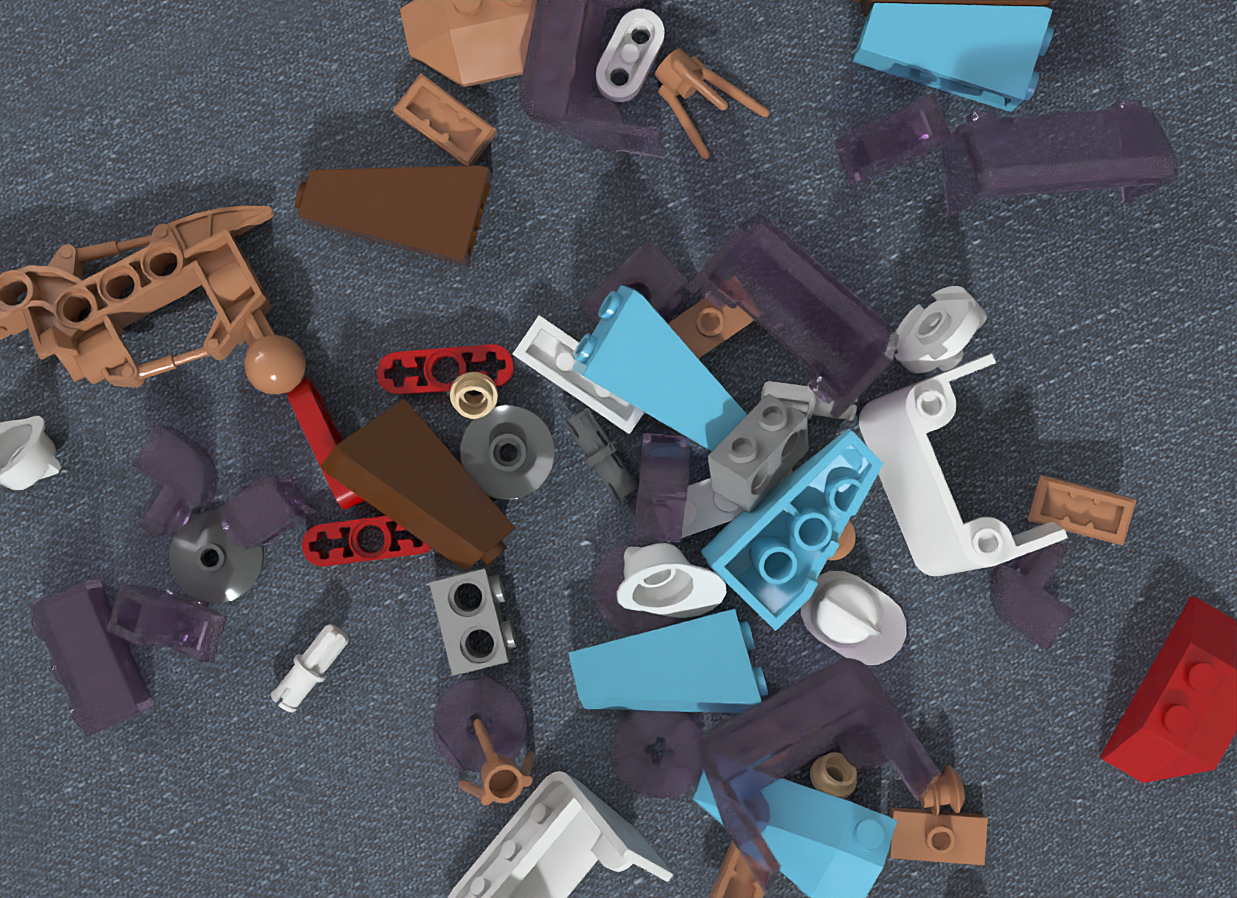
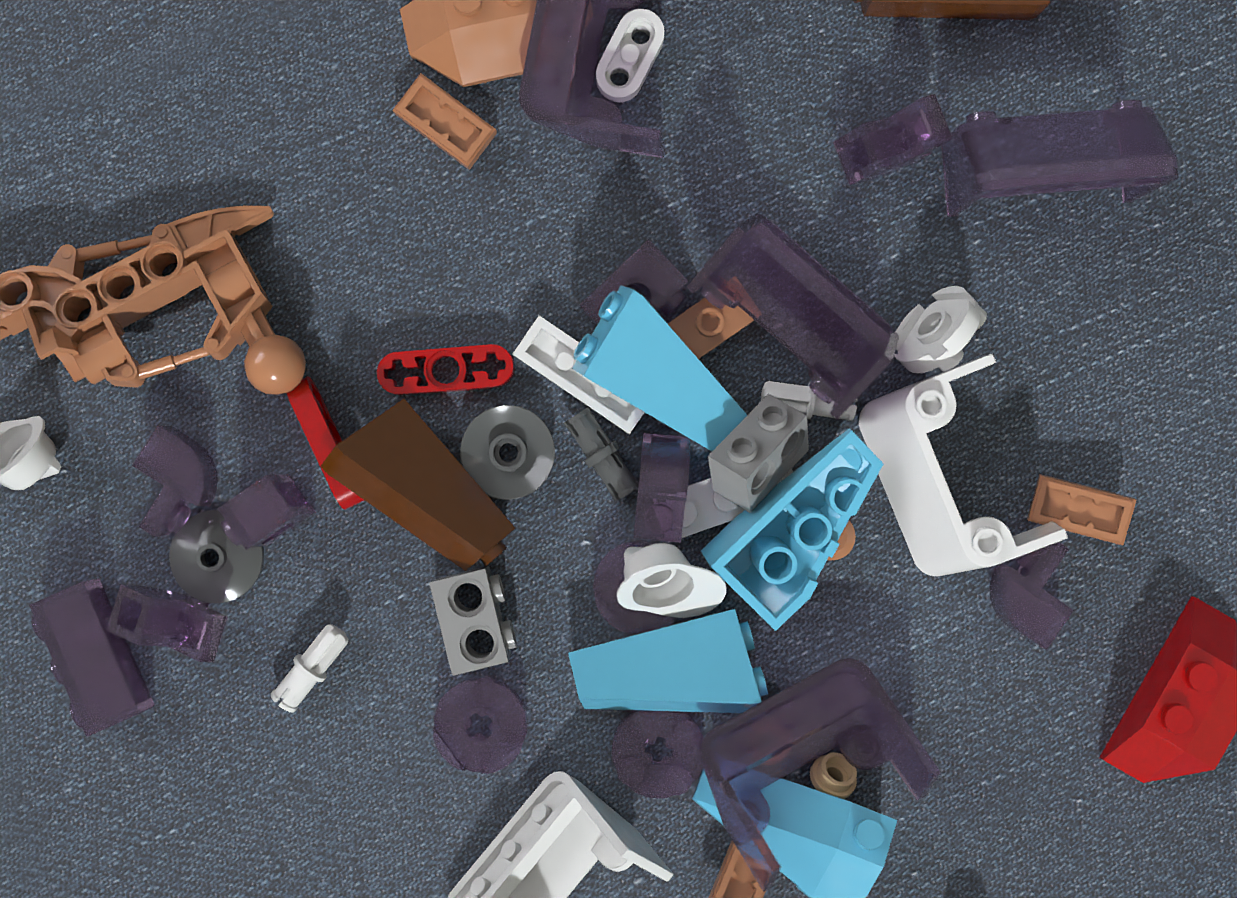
reddish brown slope [295,165,493,267] -> none
red beam [302,516,433,567] -> none
tan plate [450,372,498,419] -> none
nougat plant [458,719,535,806] -> none
nougat plant [655,48,770,159] -> none
white piece [801,571,906,665] -> none
medium azure slope [852,3,1054,112] -> none
nougat plate [888,807,988,866] -> none
nougat wheel [917,765,965,816] -> none

